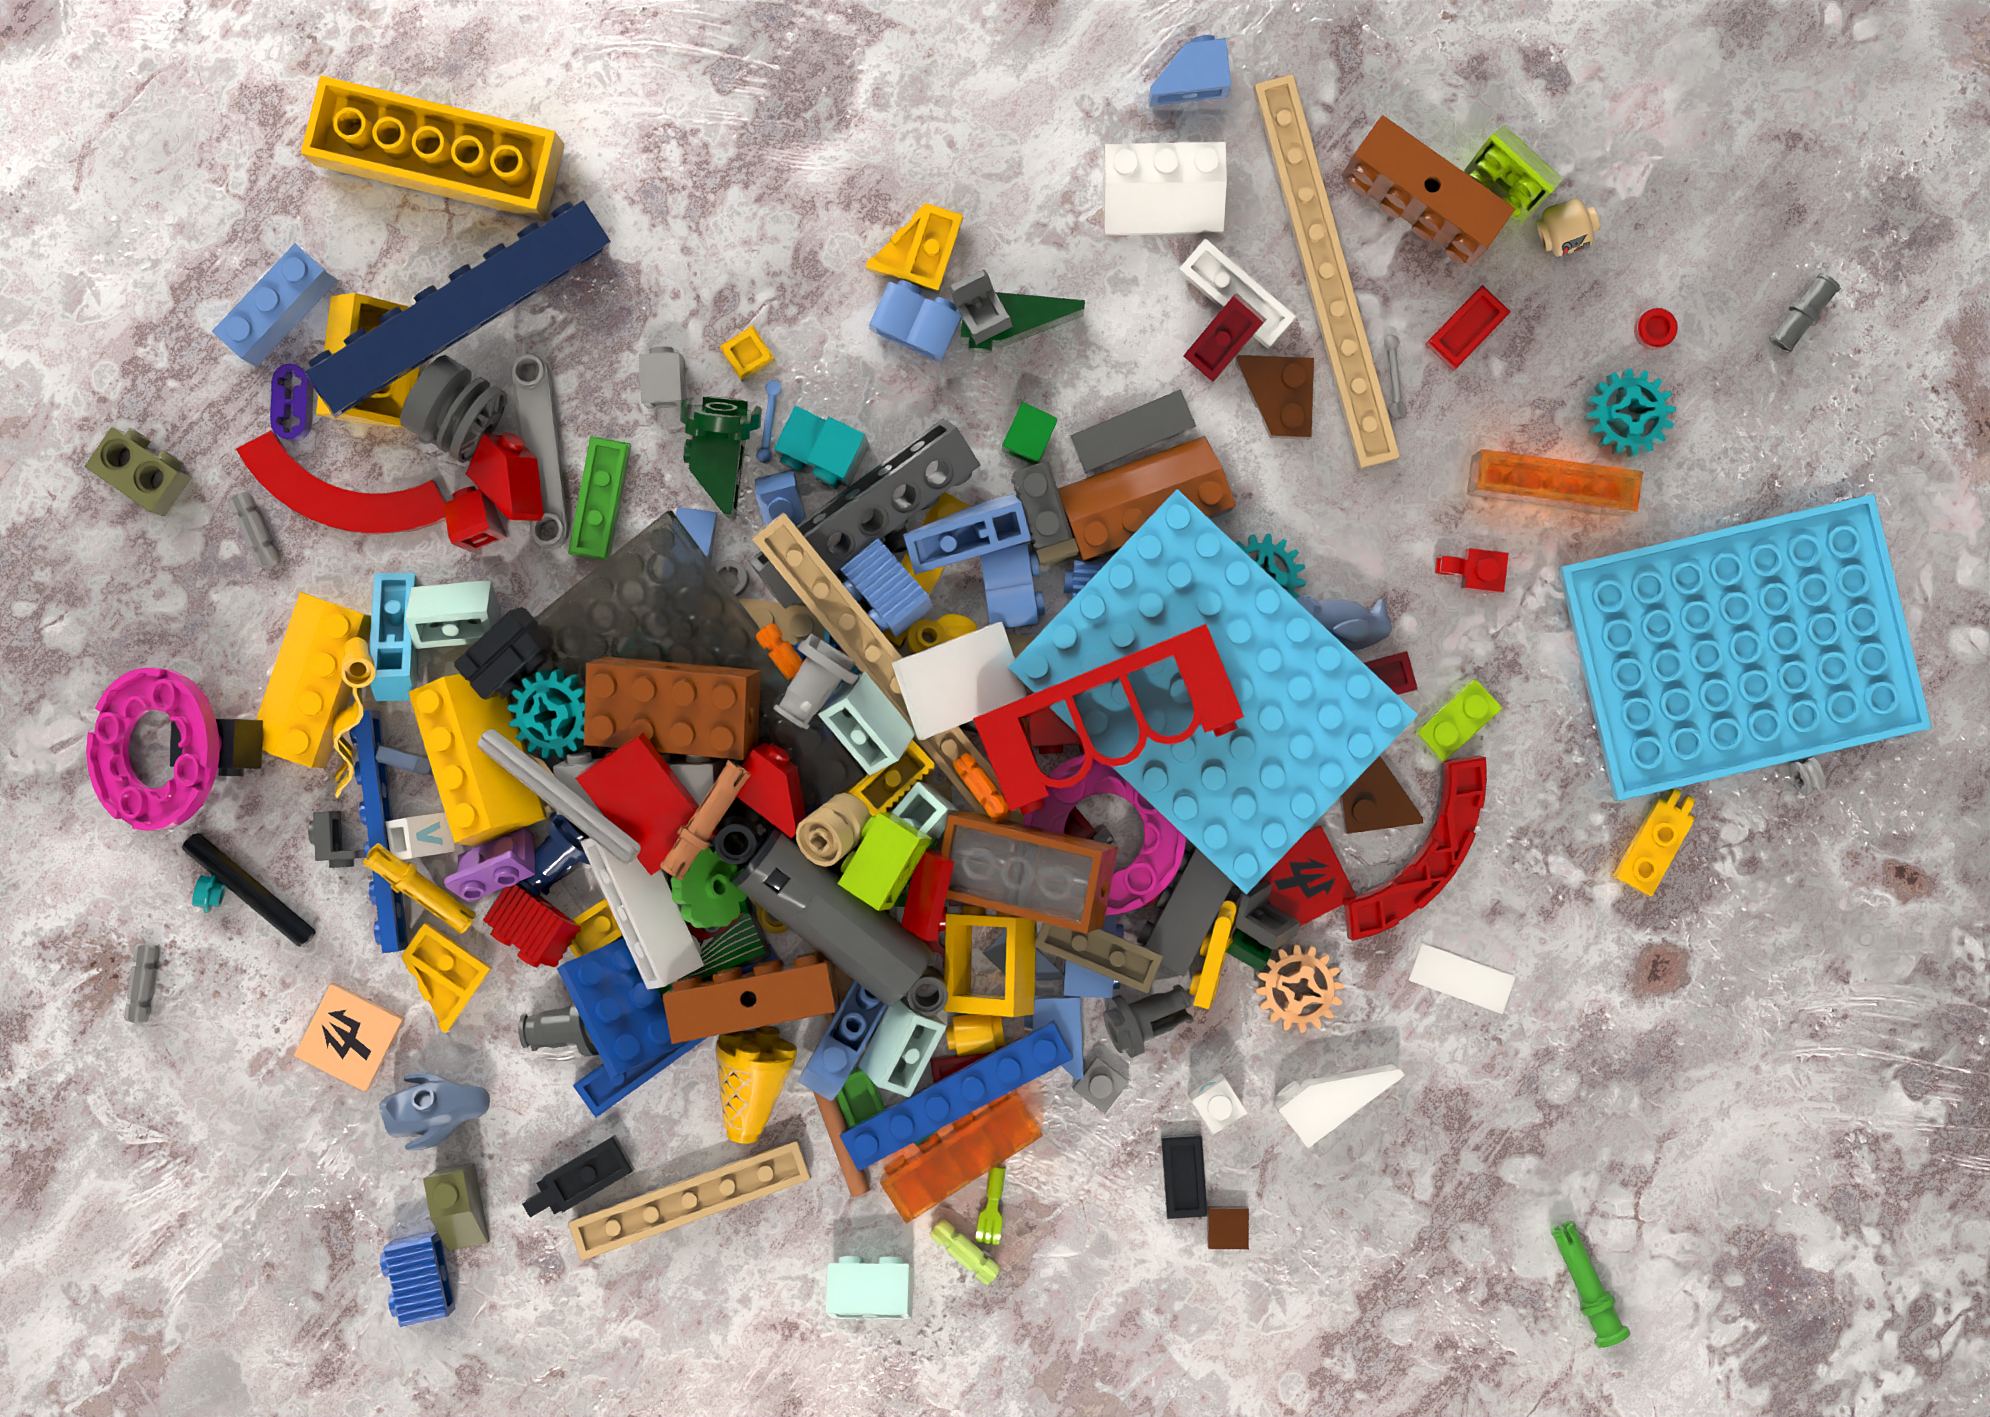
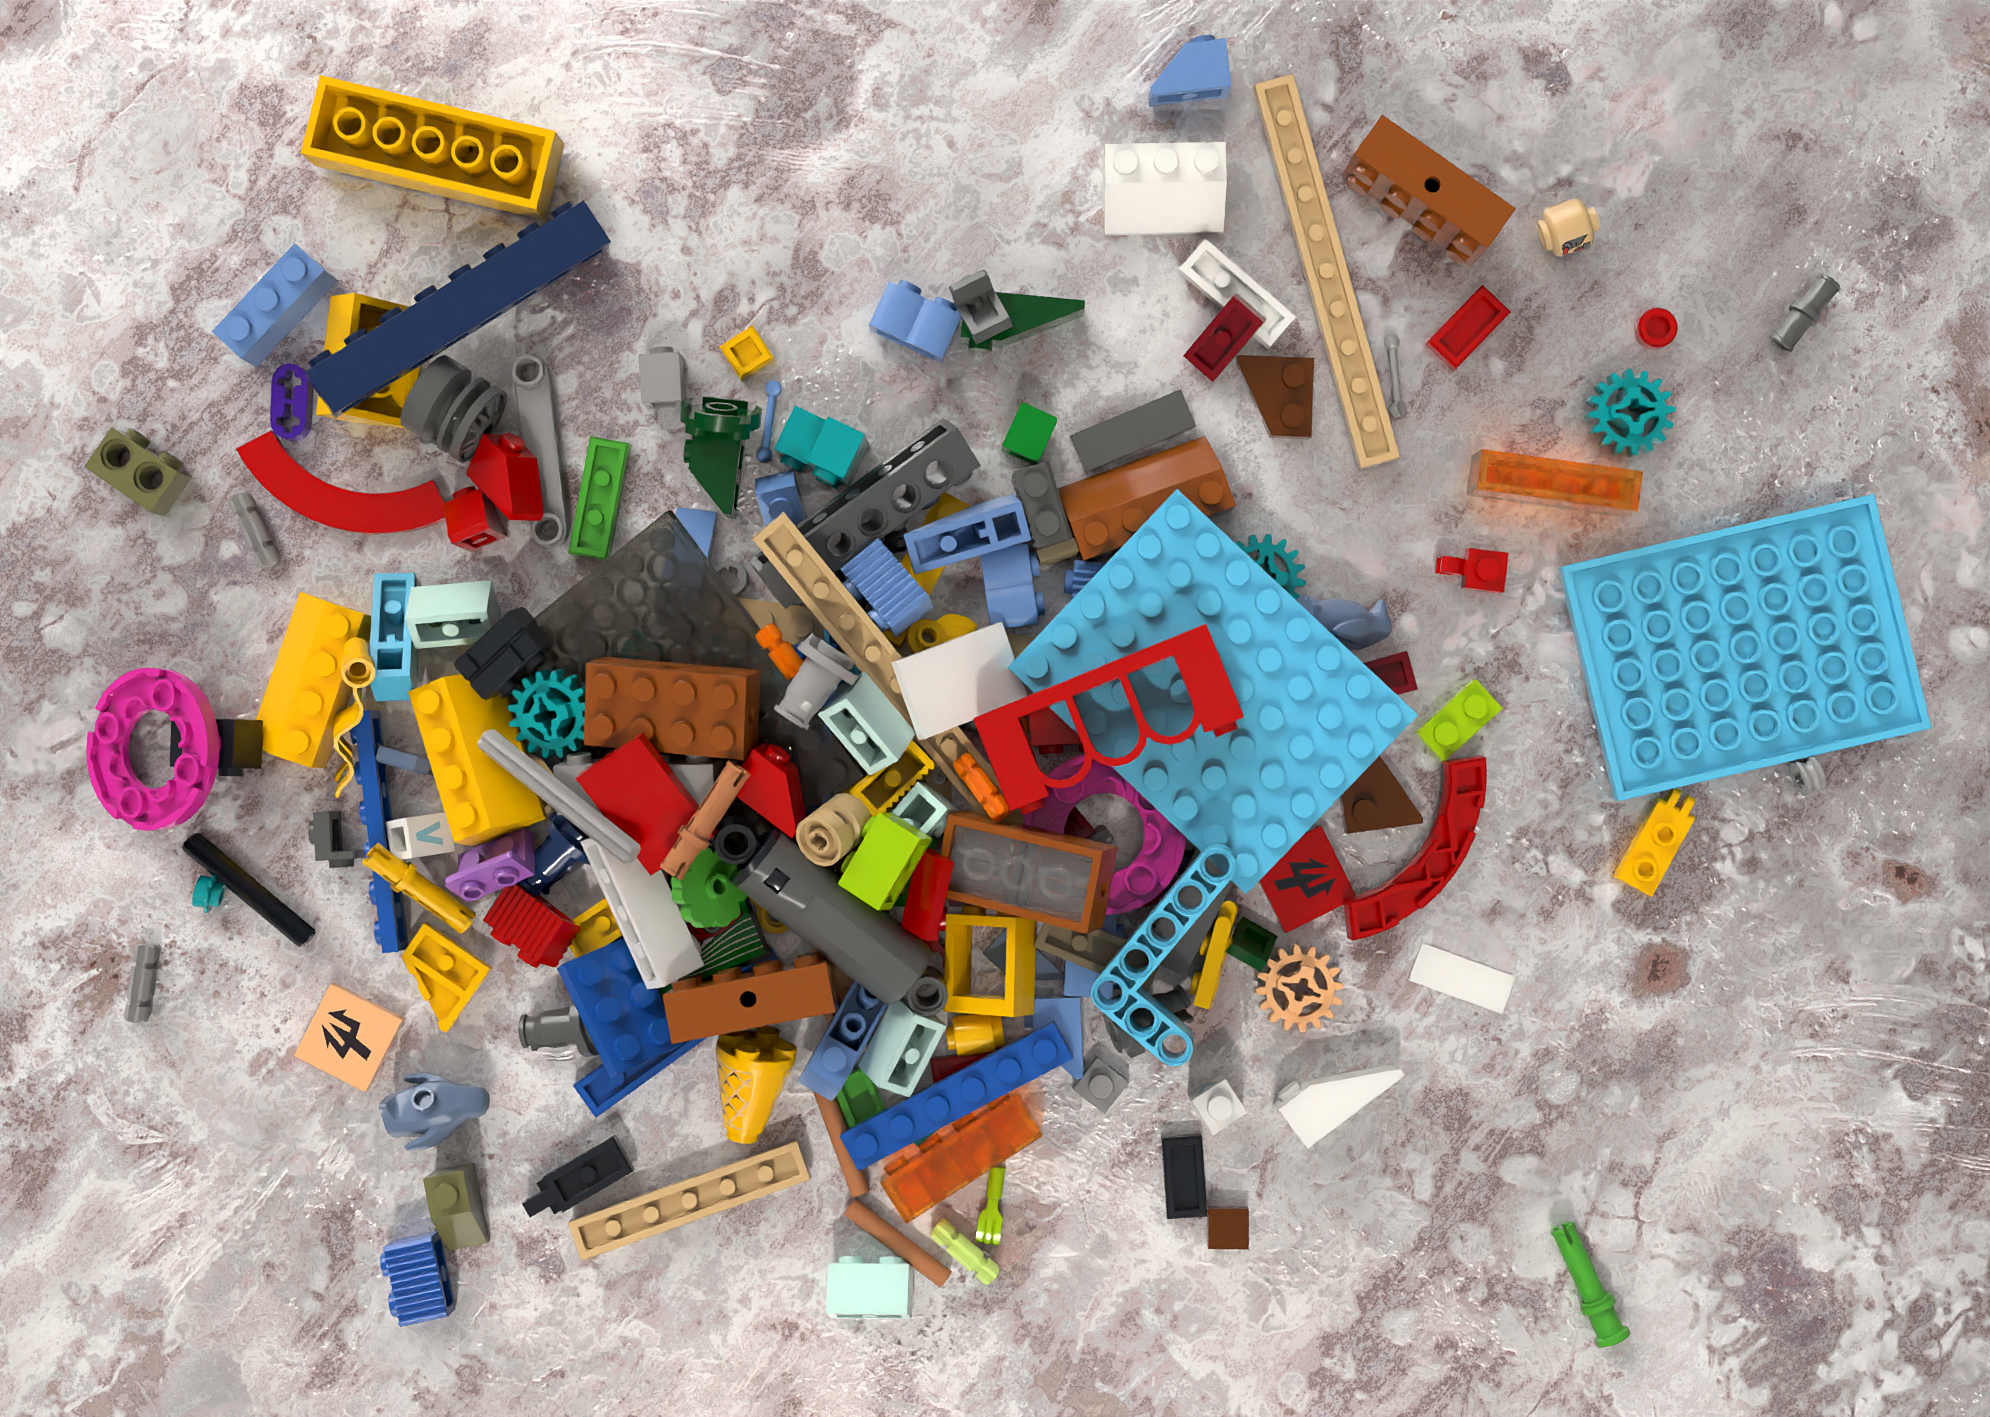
yellow wing [865,203,964,294] -> none
dark grey bracket [1235,881,1300,950] -> none
lime slope [1464,125,1564,224] -> none
none -> nougat piece [844,1198,952,1288]
none -> medium azure beam [1091,843,1236,1066]

